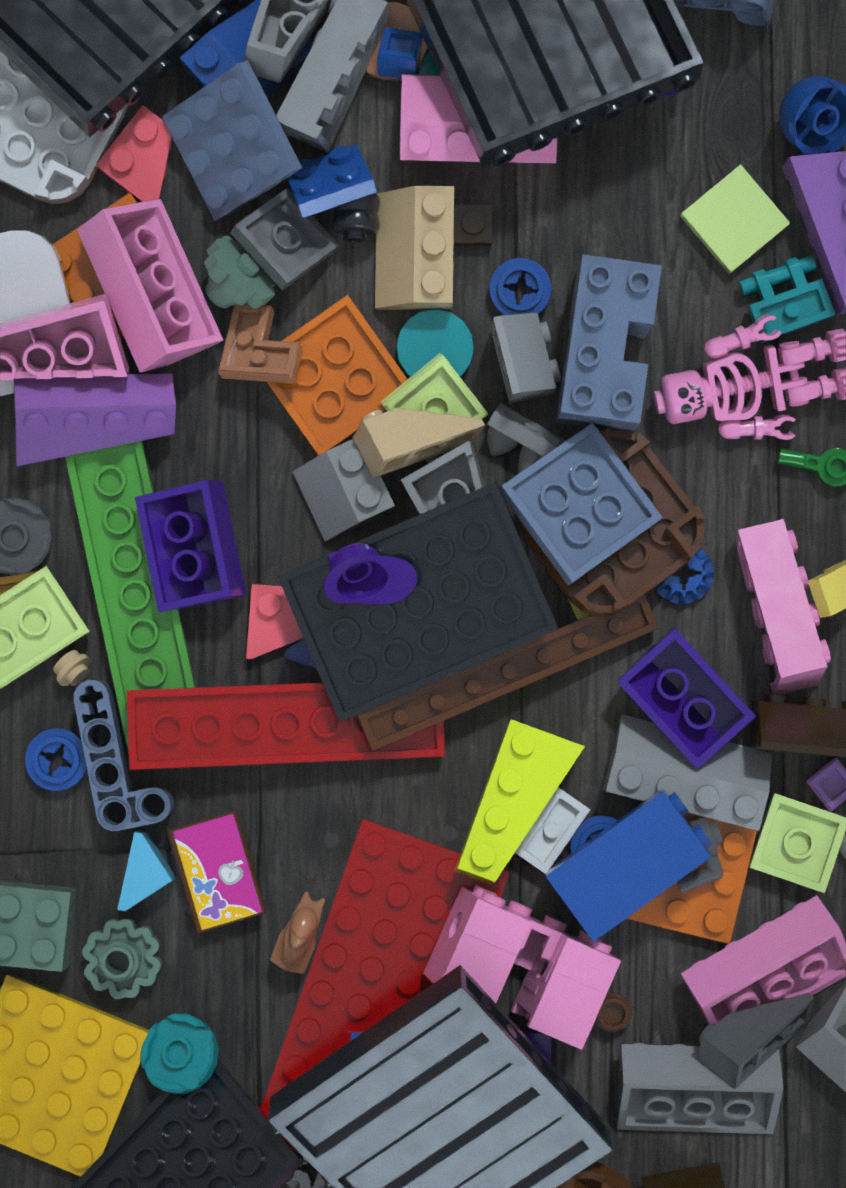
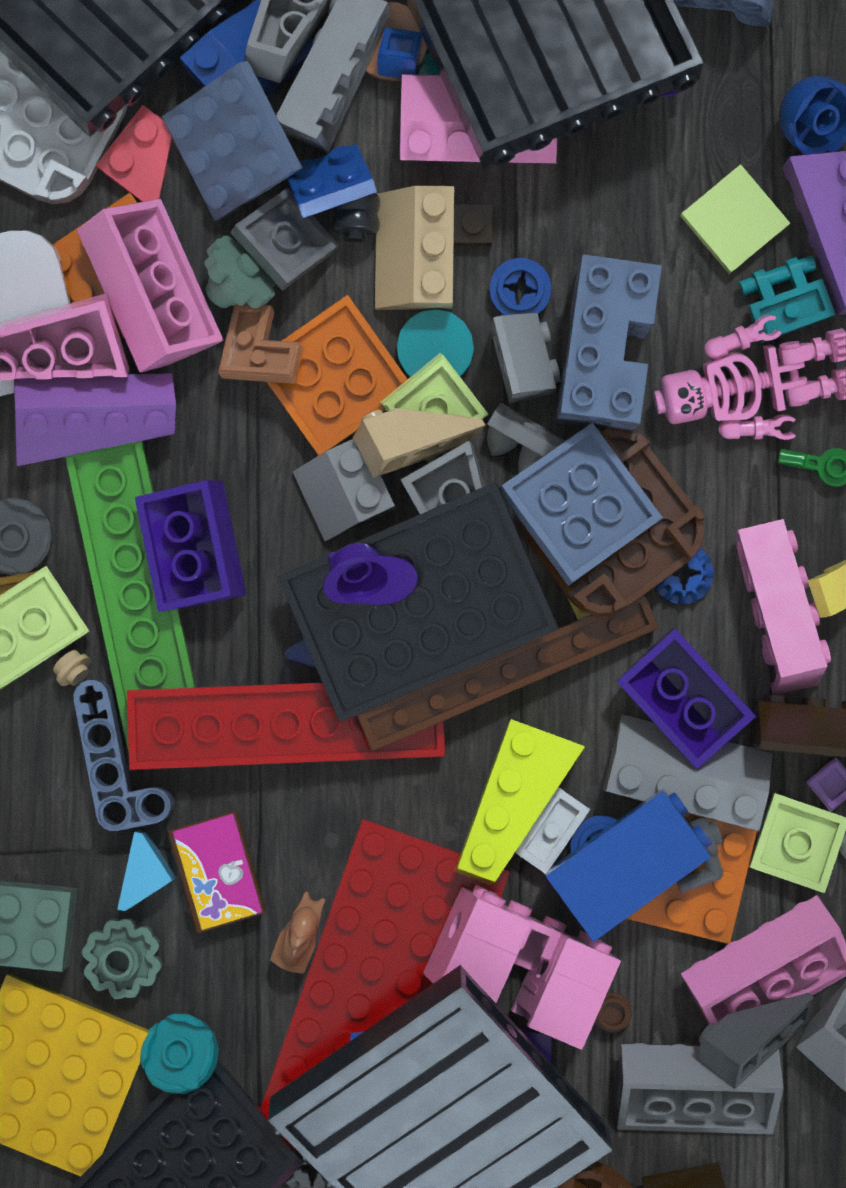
blue gear [25,728,87,791] -> none
coral wing [246,584,303,659] -> none

